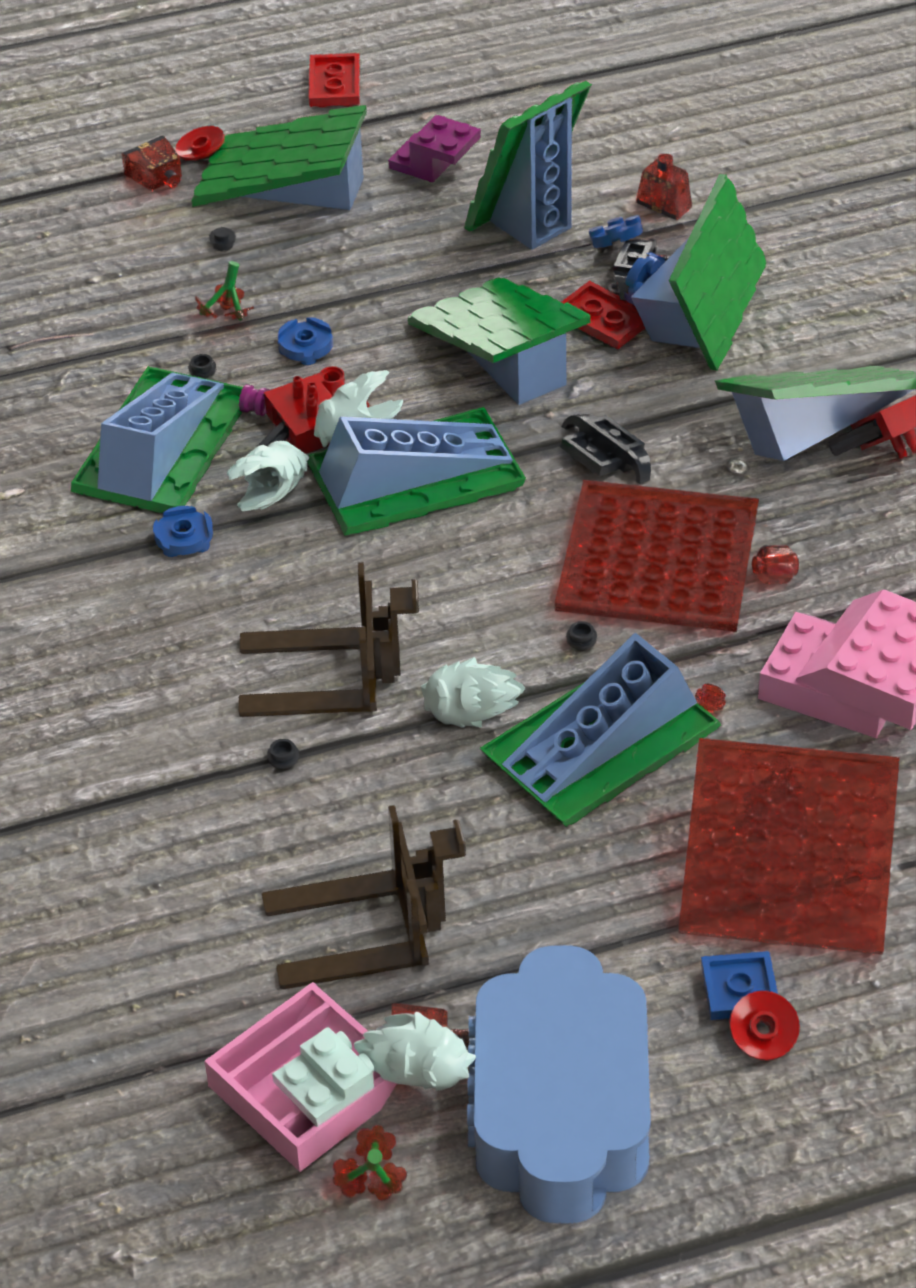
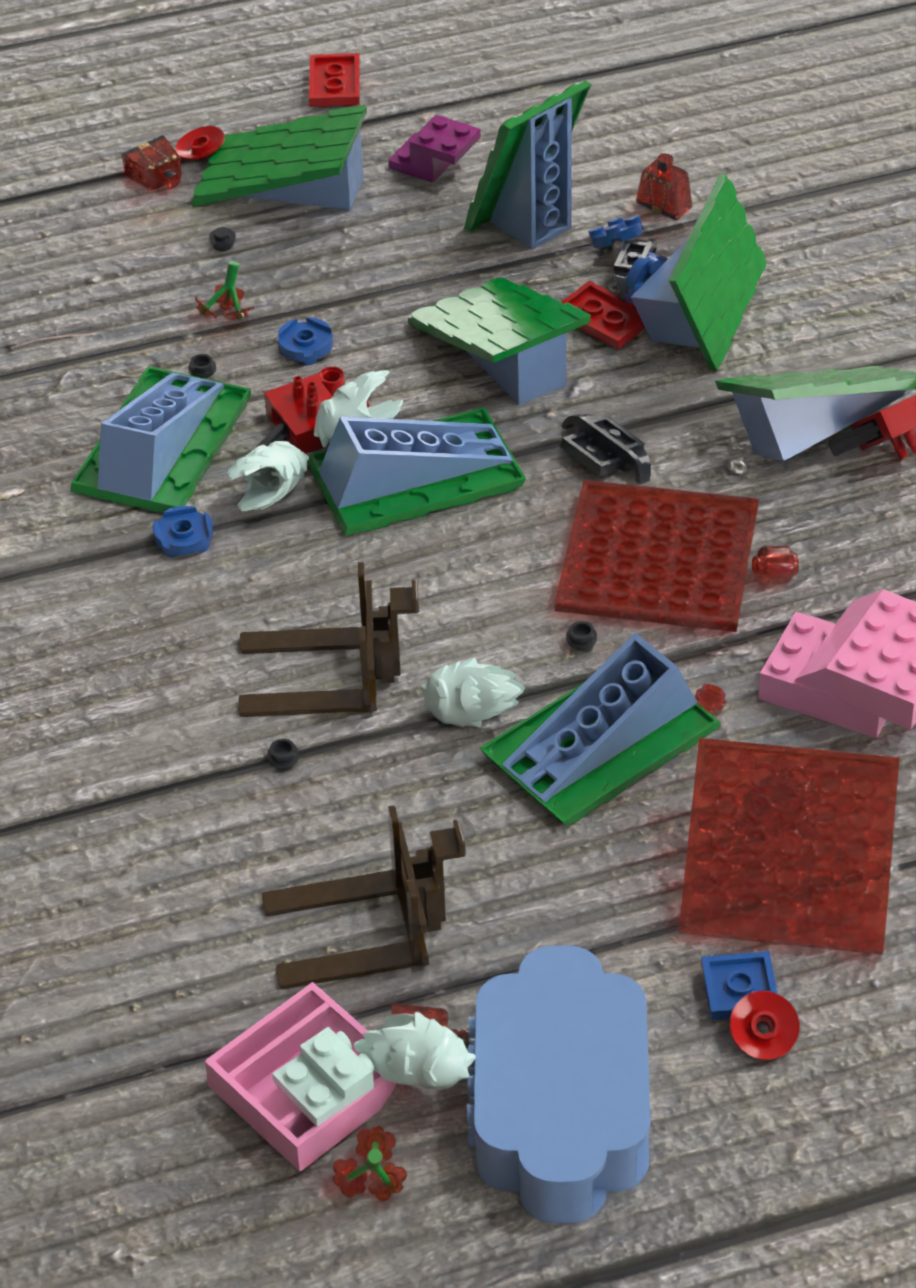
magenta wheel [239,384,269,416] -> none

